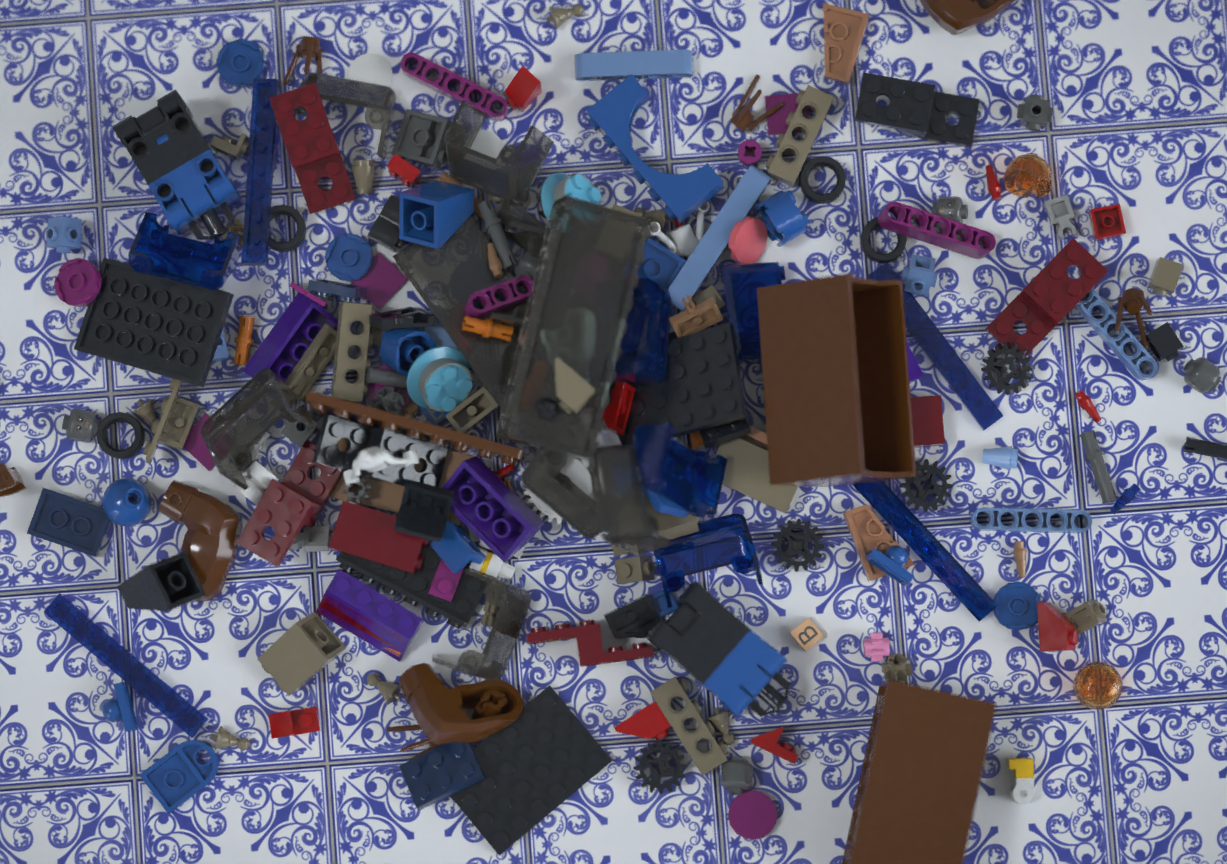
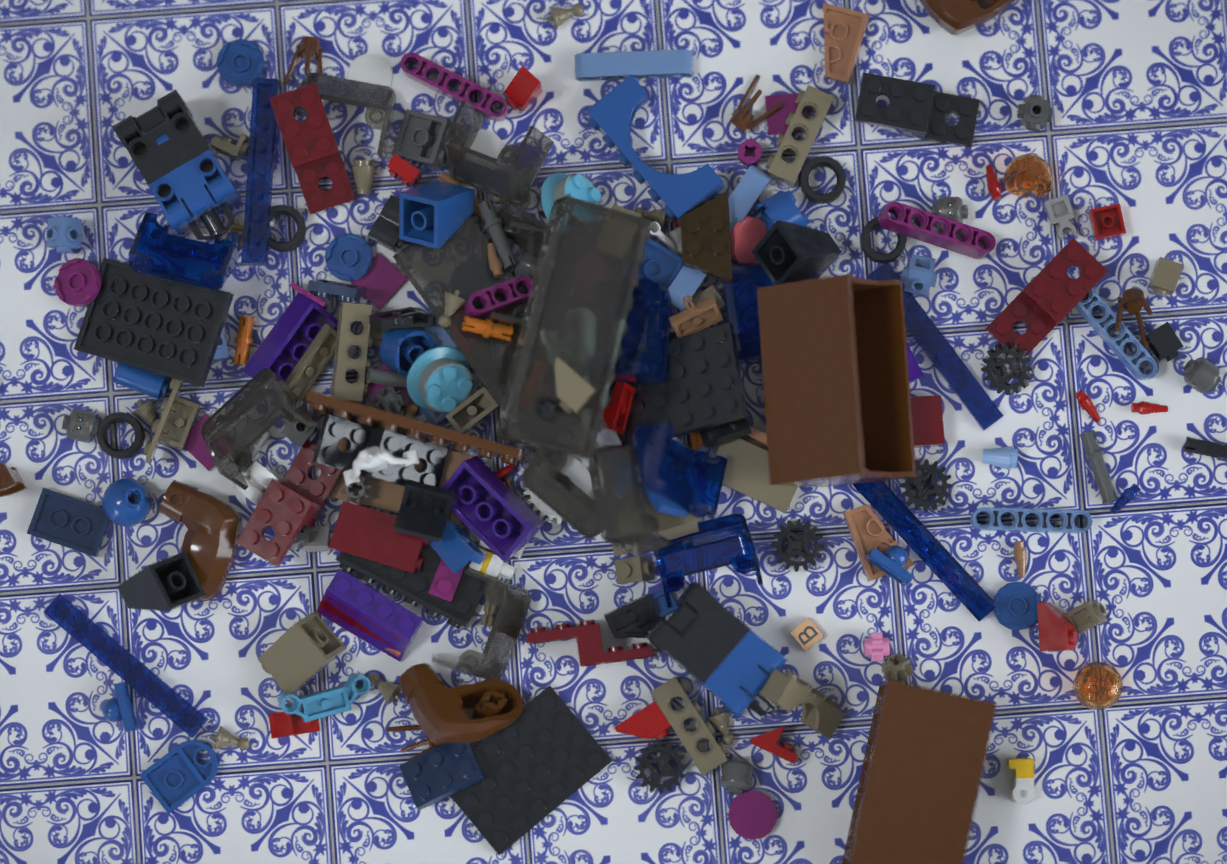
none -> blue brick [113,363,170,399]
none -> dark azure plate [278,673,371,722]
none -> dark tan piece [438,290,466,328]
none -> dark brown wing [680,193,733,283]
none -> black slope [752,220,842,285]
none -> dark tan arch [760,669,845,739]
none -> red piece [1131,401,1168,415]

